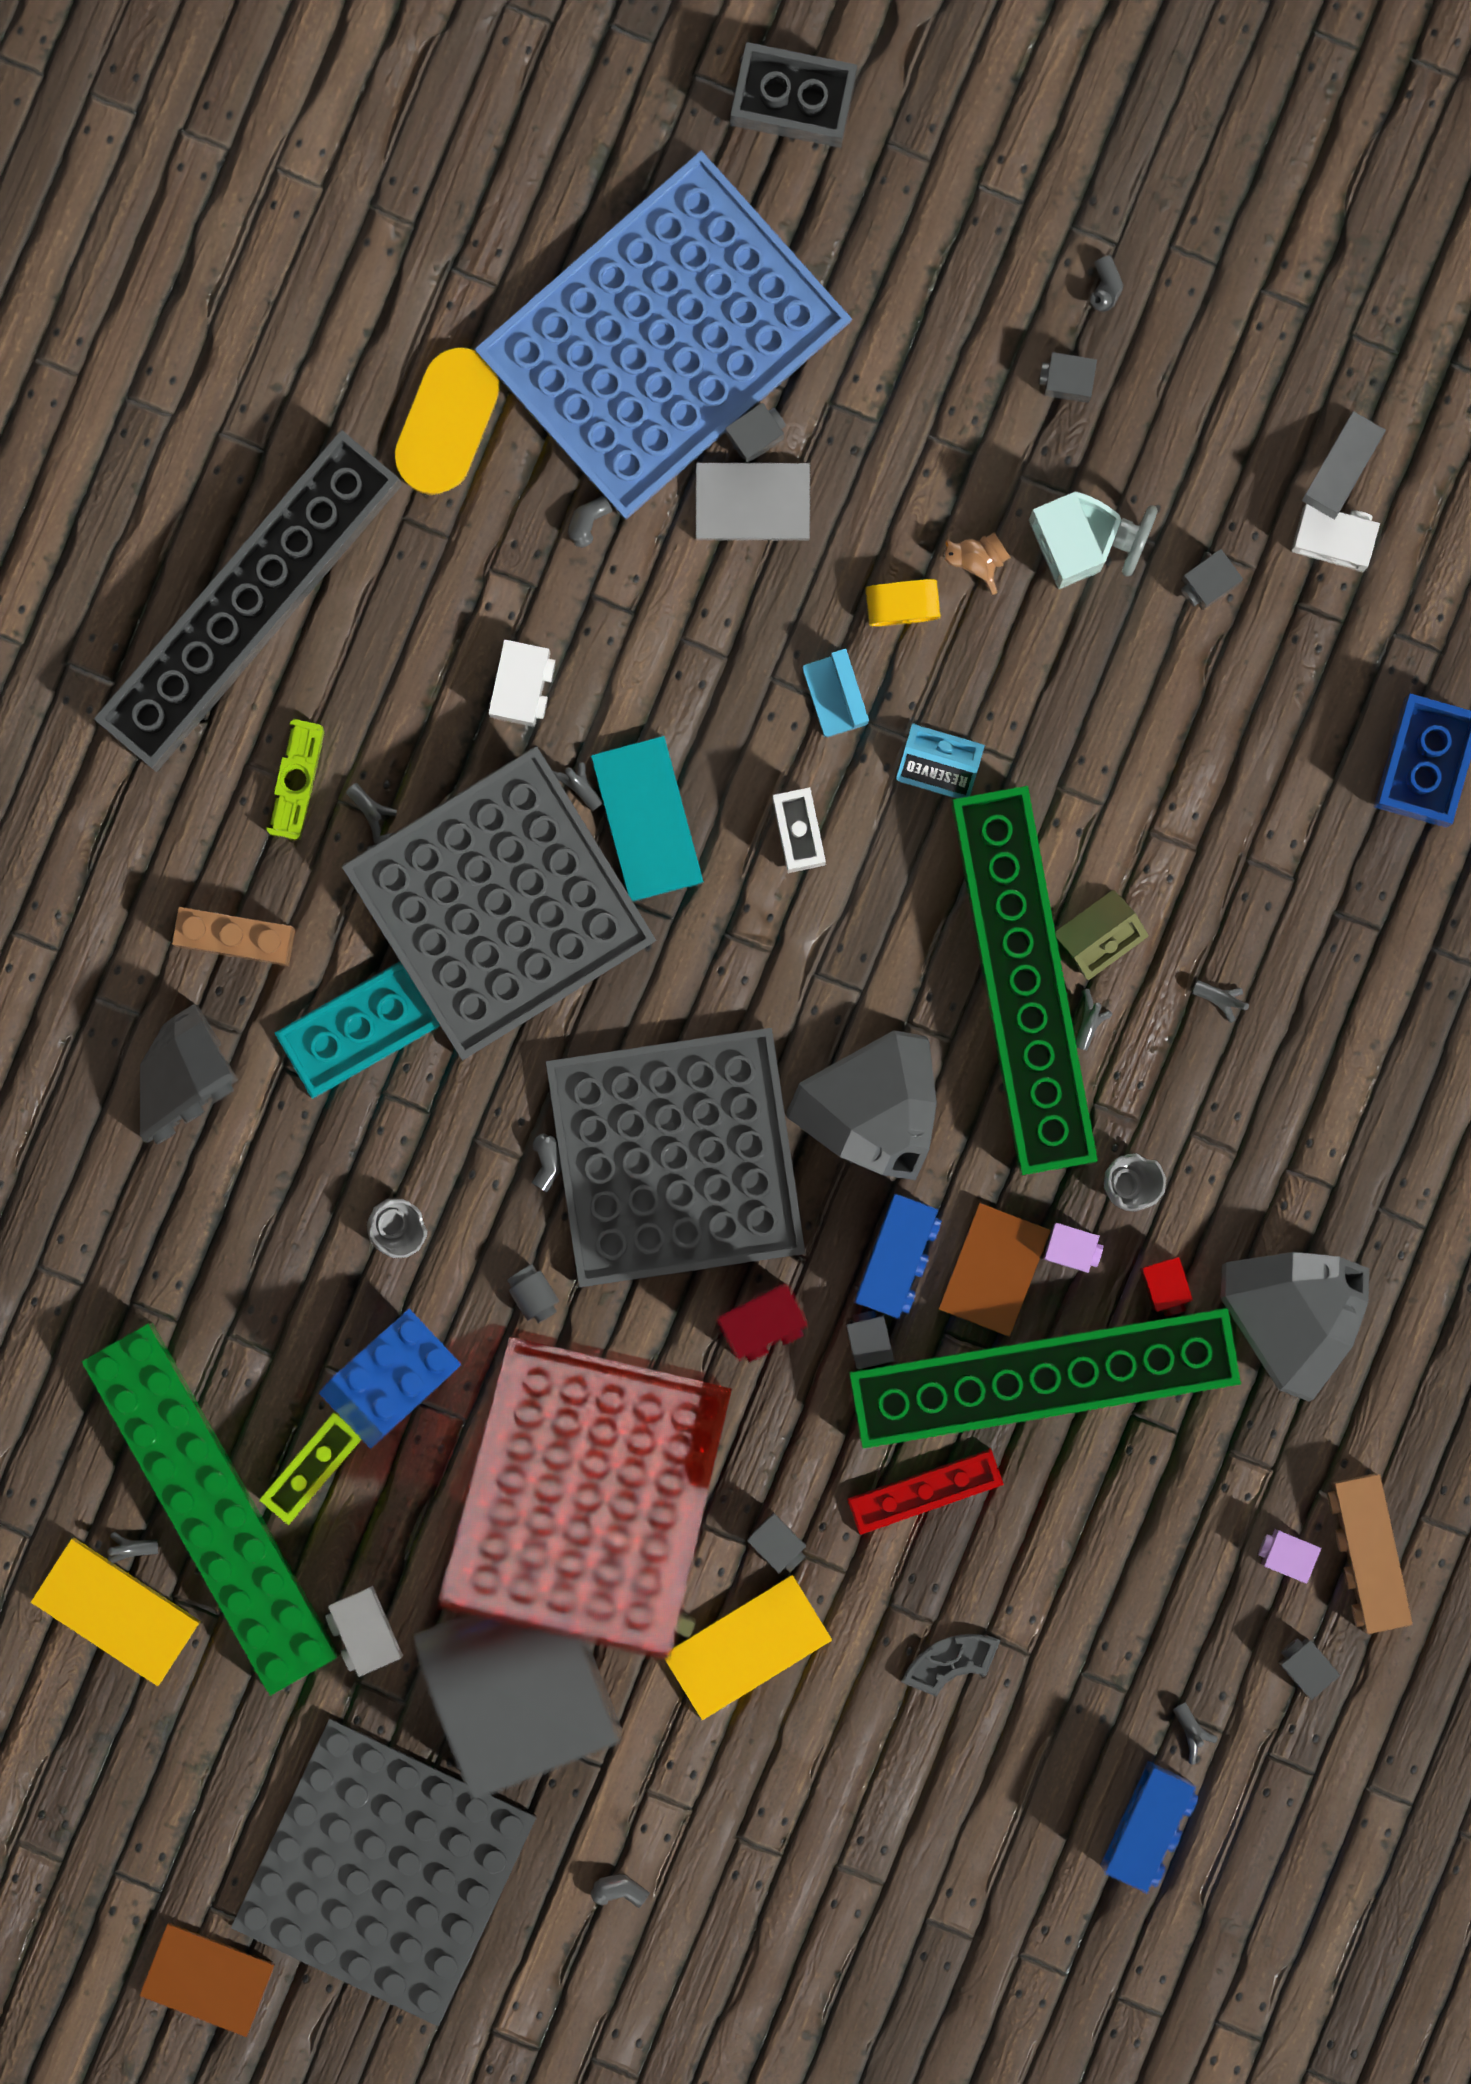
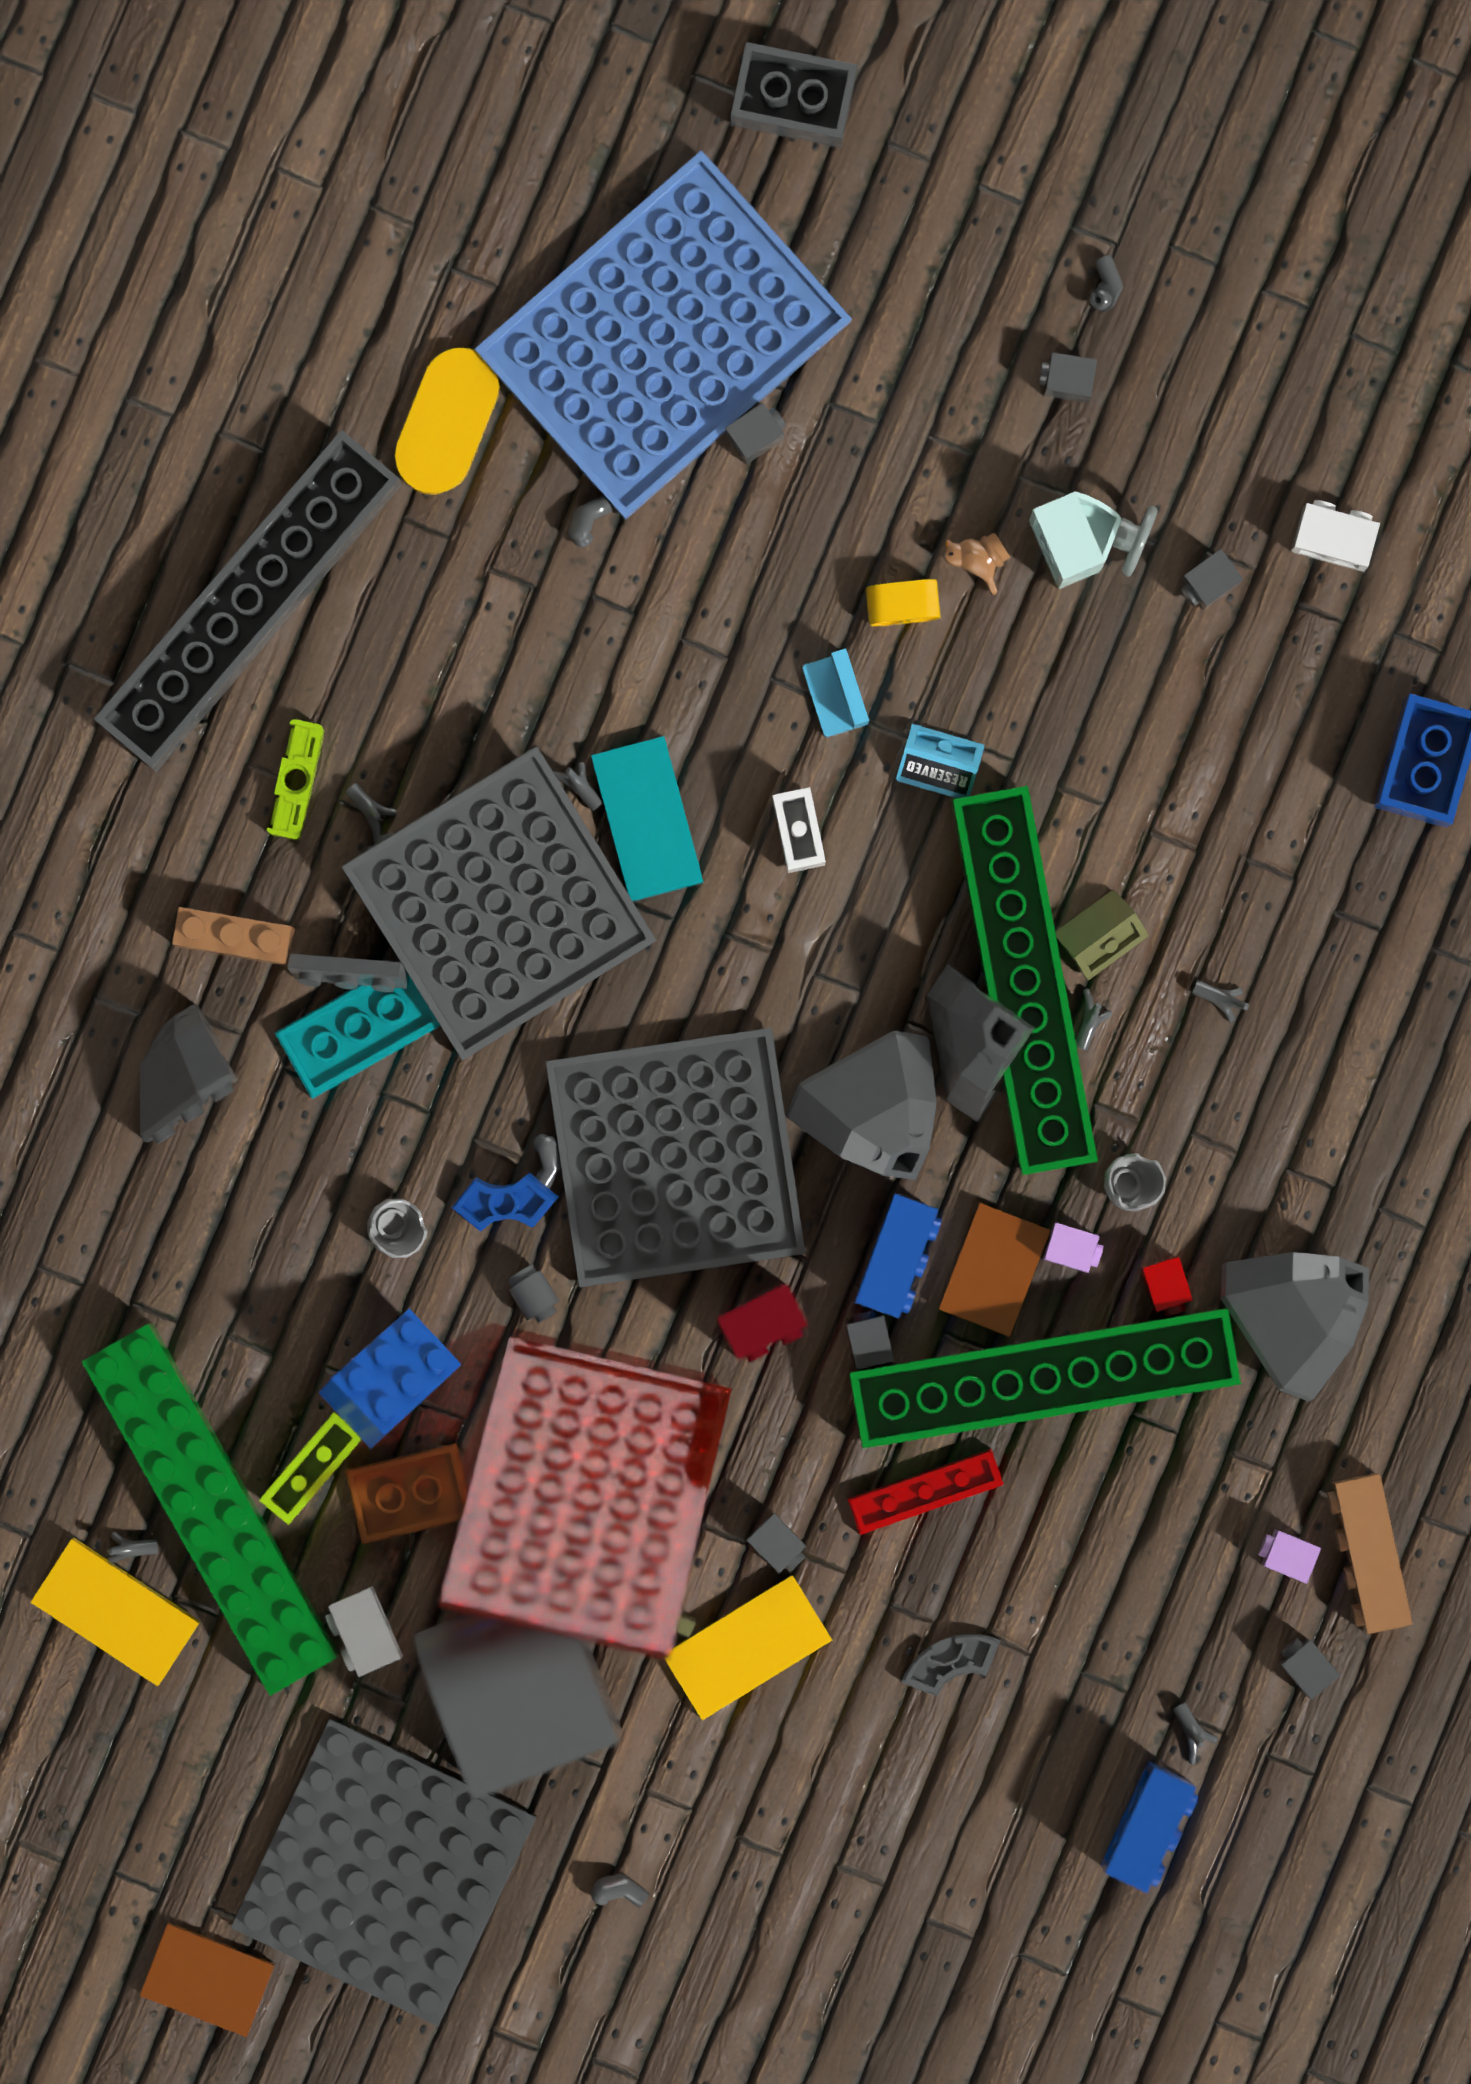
white brick [489,639,556,727] -> none
light grey tile [696,463,810,540] -> none
dark grey tile [1302,411,1386,520] -> none
none -> dark grey plate [288,954,409,992]
none -> dark orange tile [345,1443,474,1544]
none -> blue tile [451,1173,558,1232]
none -> dark grey brick [927,964,1035,1122]

